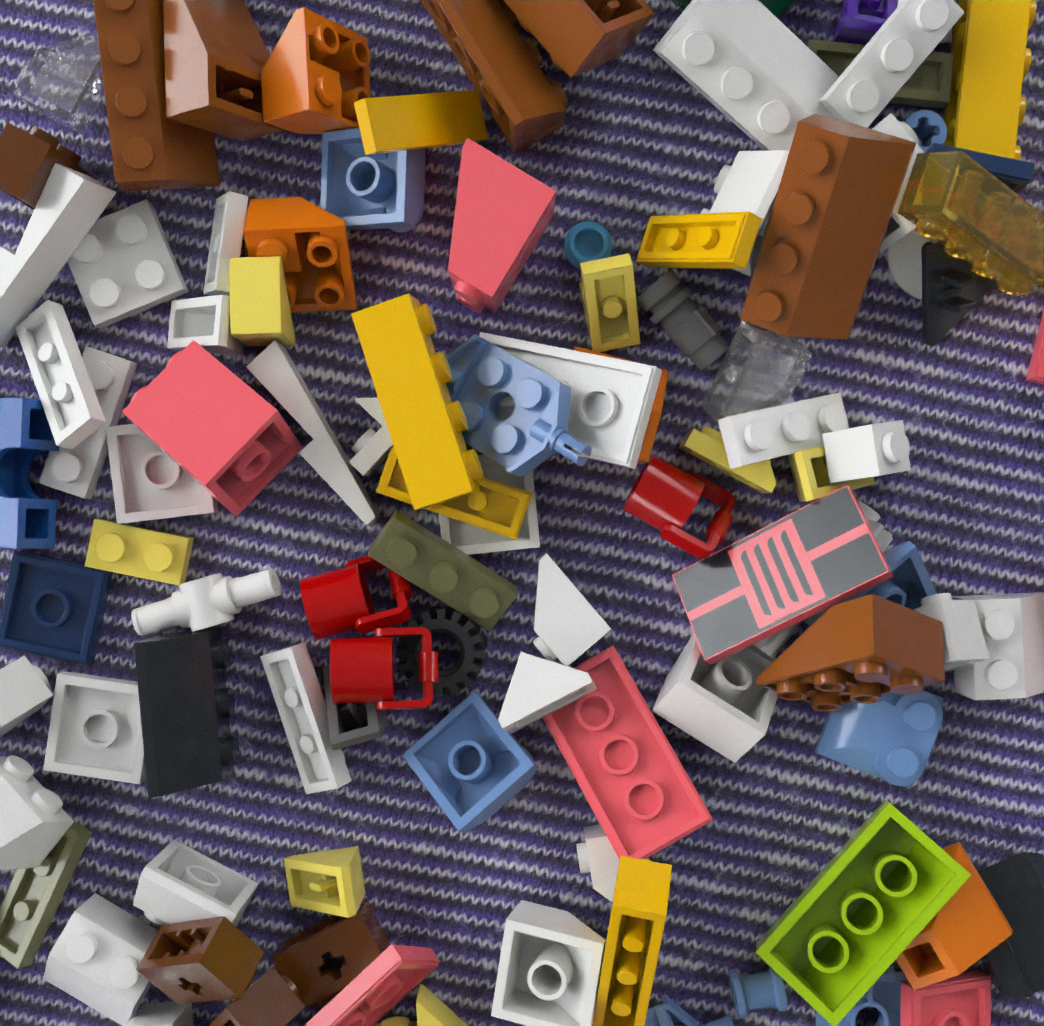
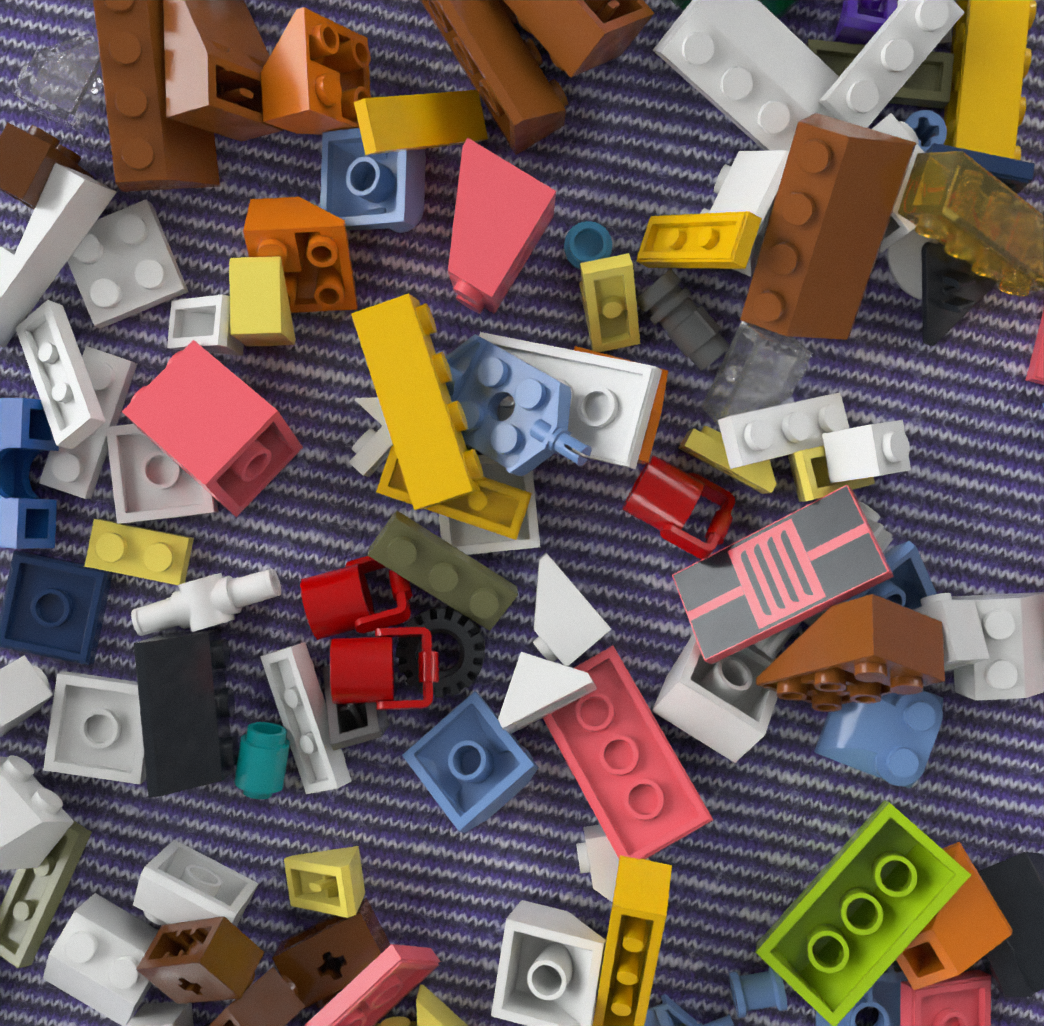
white plate [203,191,248,296] -> none
white slope [246,340,381,525] -> none
none -> teal brick [234,722,290,799]

